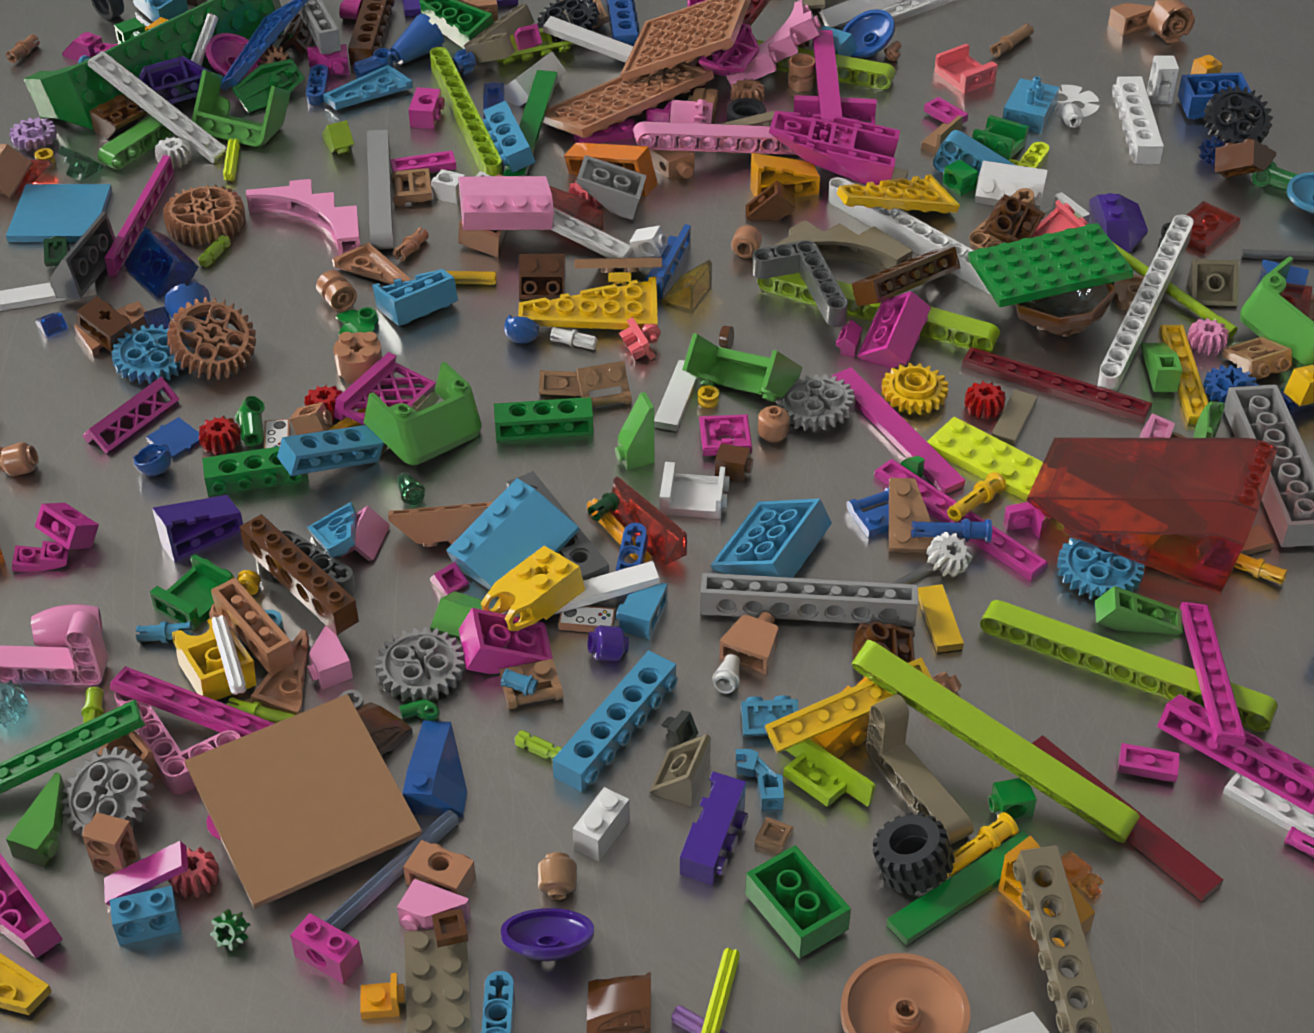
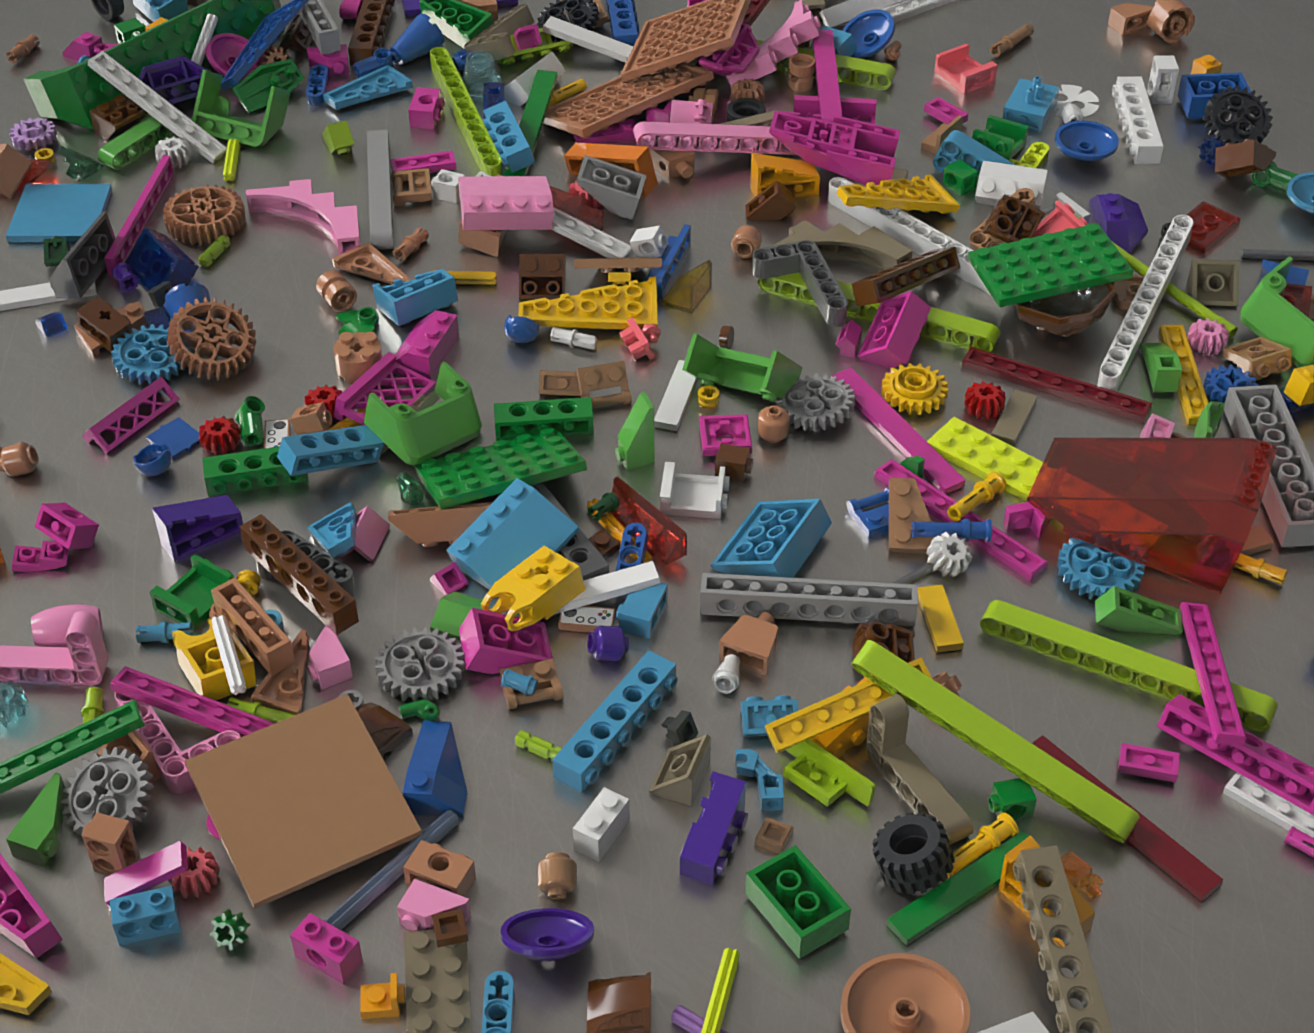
none -> dark purple bush [112,263,139,292]
none -> pearl dark grey tile [148,281,173,313]
none -> dark pink slope [395,310,459,380]
none -> green plate [415,428,587,509]
none -> clear light blue piece [462,51,502,98]
none -> yellow pin [548,78,587,107]
none -> reddish brown plate [589,529,620,560]
none -> blue dish [1054,120,1119,161]

